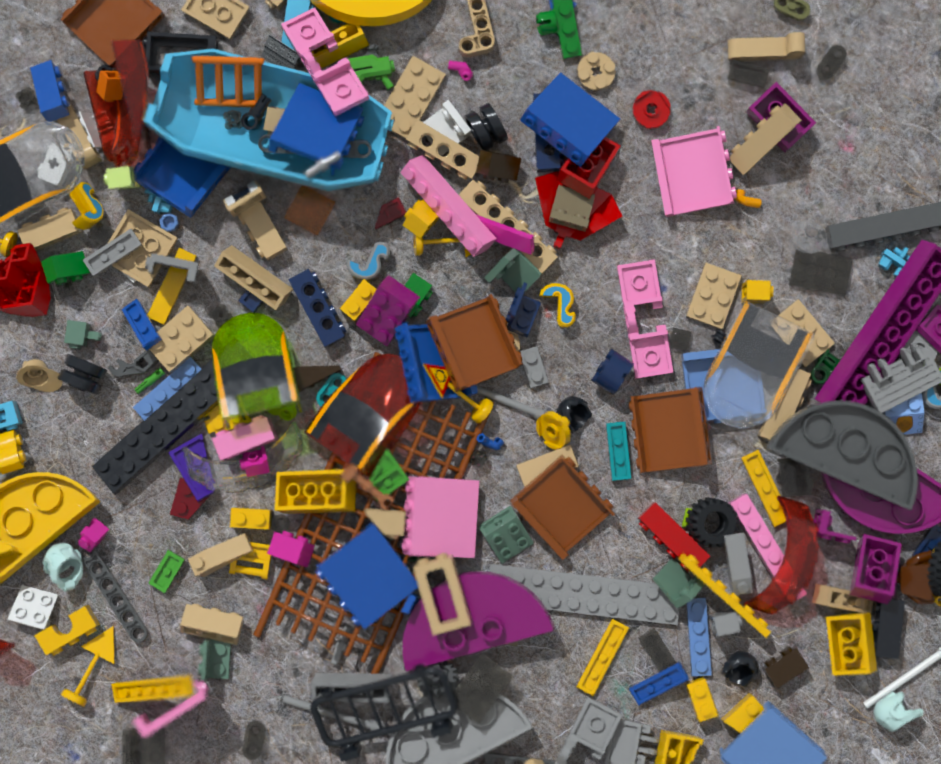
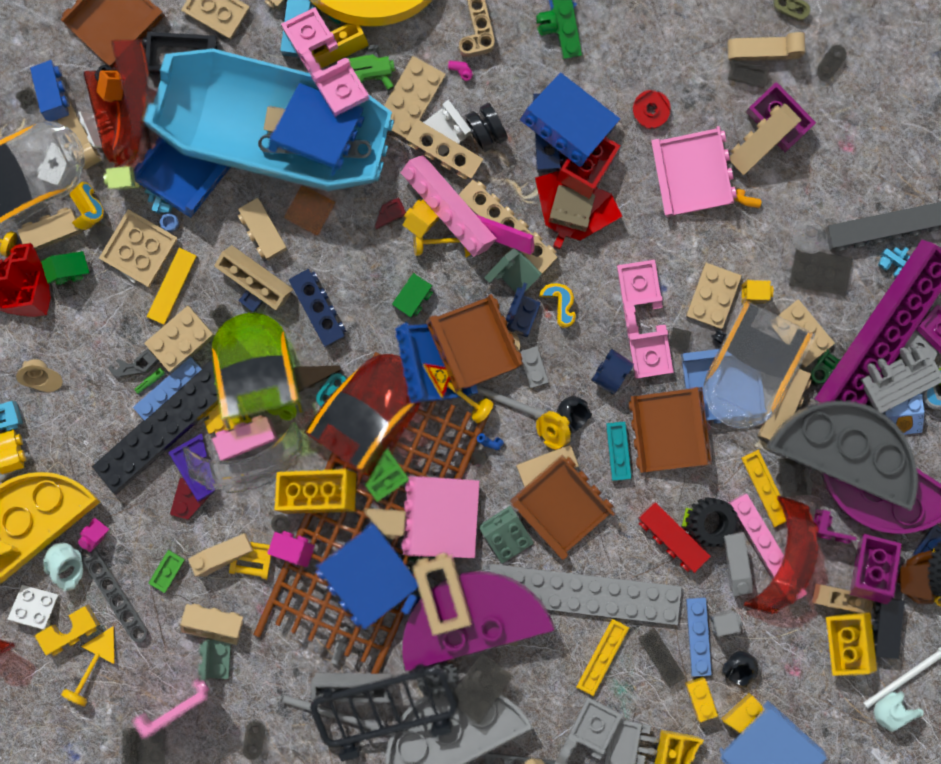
black wheel [57,354,107,395] -> none
sand green brick [64,320,102,349] -> none
light grey plate [83,229,142,277] -> none
yellow plate [111,675,195,703] -> none
blue tile [122,299,162,351] -> none
light grey panel [145,253,199,283] -> none
orange bar [192,56,264,107] -> none
clear smoke plate [223,110,243,130] -> none
tan slope [223,180,267,217] -> none
yellow brick [230,508,272,529] -> none
dark pink brick [239,446,270,477] -> none
black pin [241,94,272,130] -> none
light grey sticker [261,34,299,69] -> none
light grey bar [304,151,341,179] -> none
yellow brick [340,279,376,323] -> none
nougat piece [341,463,394,510] -> none
animal [346,242,391,282] -> none
magenta brick [356,275,420,347] -> none
dark brown brick [476,150,522,183] -> none
tan plate [577,52,615,91] -> none
blue tile [629,661,689,705] -> none
sand green bracket [653,558,705,609] -> none
yellow plate [678,553,771,638] -> none
dark brown brick [762,646,810,689] -> none

